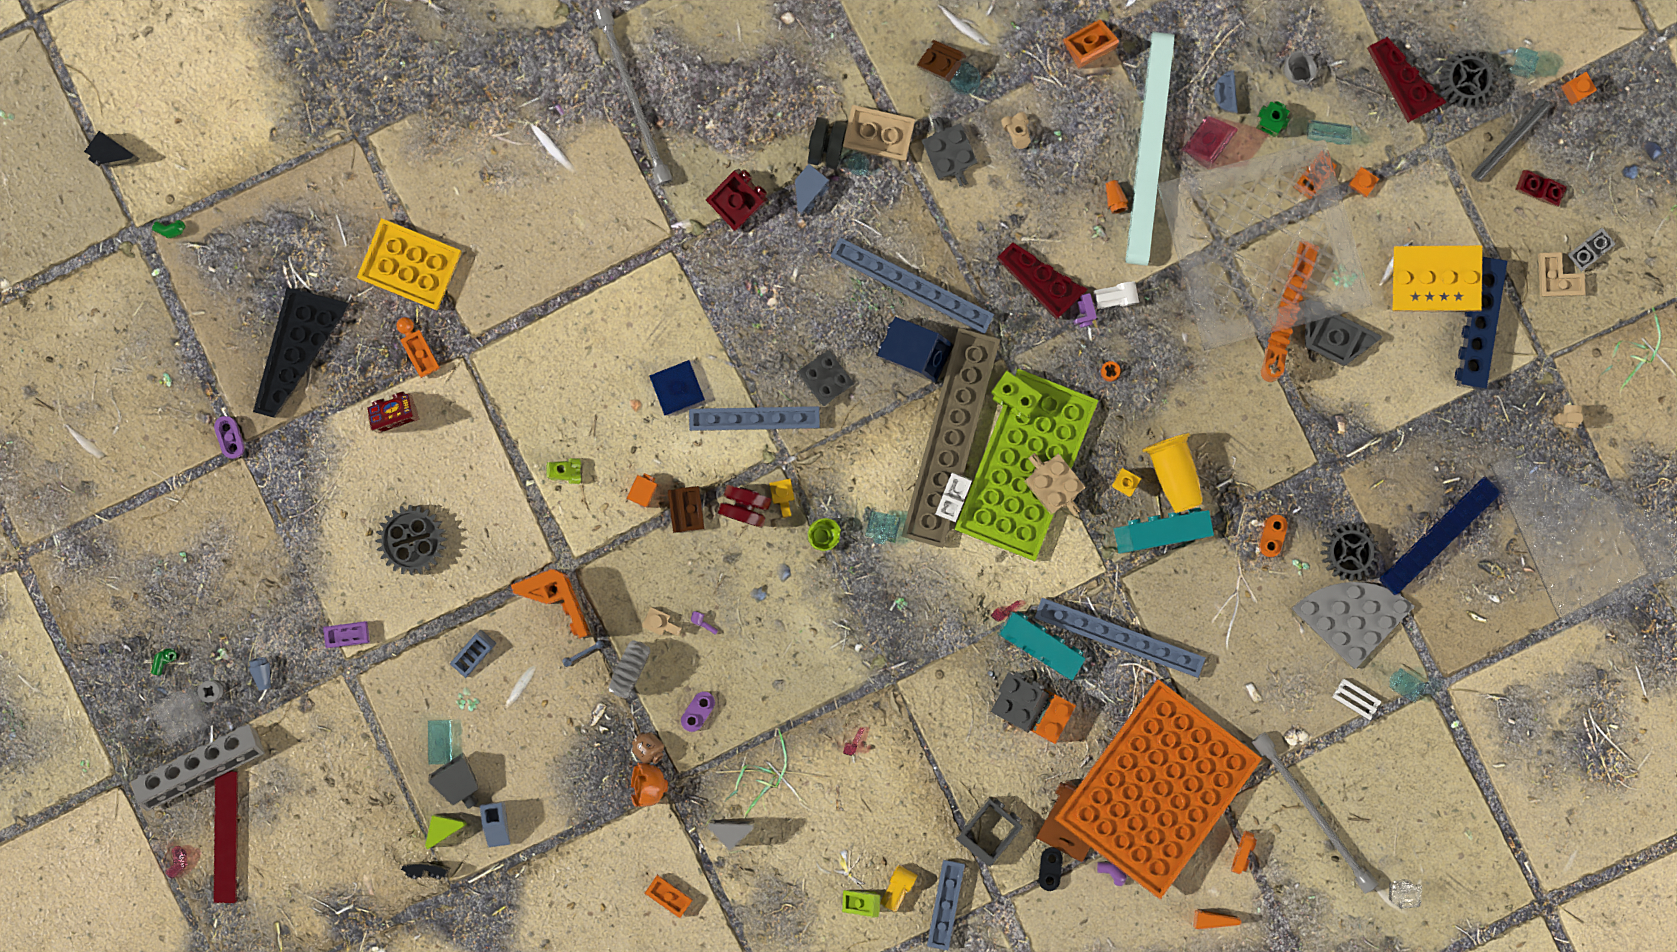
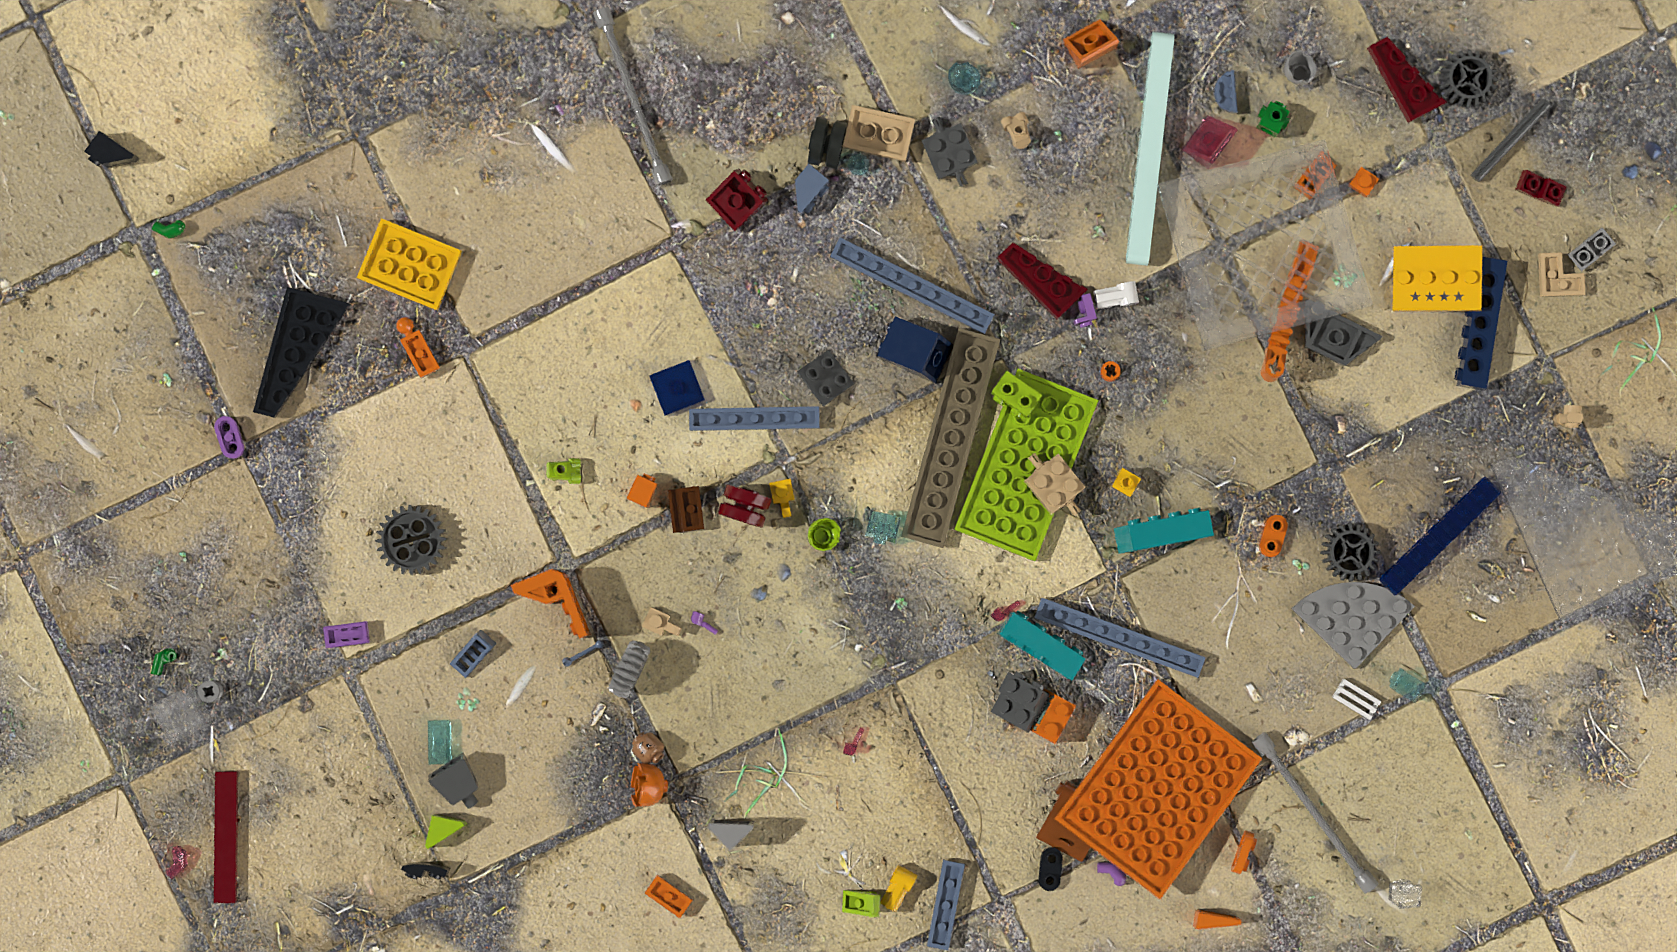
light grey brick [131,724,265,811] -> none
sand blue cone [248,657,271,690] -> none
dark red slope [367,391,420,433] -> none
sand blue slope [480,801,510,848] -> none
medium lavender plate [681,691,715,732] -> none
reddish brown plate [917,39,967,82] -> none
white slope [935,472,972,522] -> none
dark grey window [955,797,1023,867] -> none
orange cone [1105,180,1129,214] -> none
yellow piece [1142,432,1203,513] -> none
clear light blue plate [1307,120,1352,145] -> none
clear light blue window [1508,47,1539,79] -> none
orange brick [1561,72,1597,105] -> none

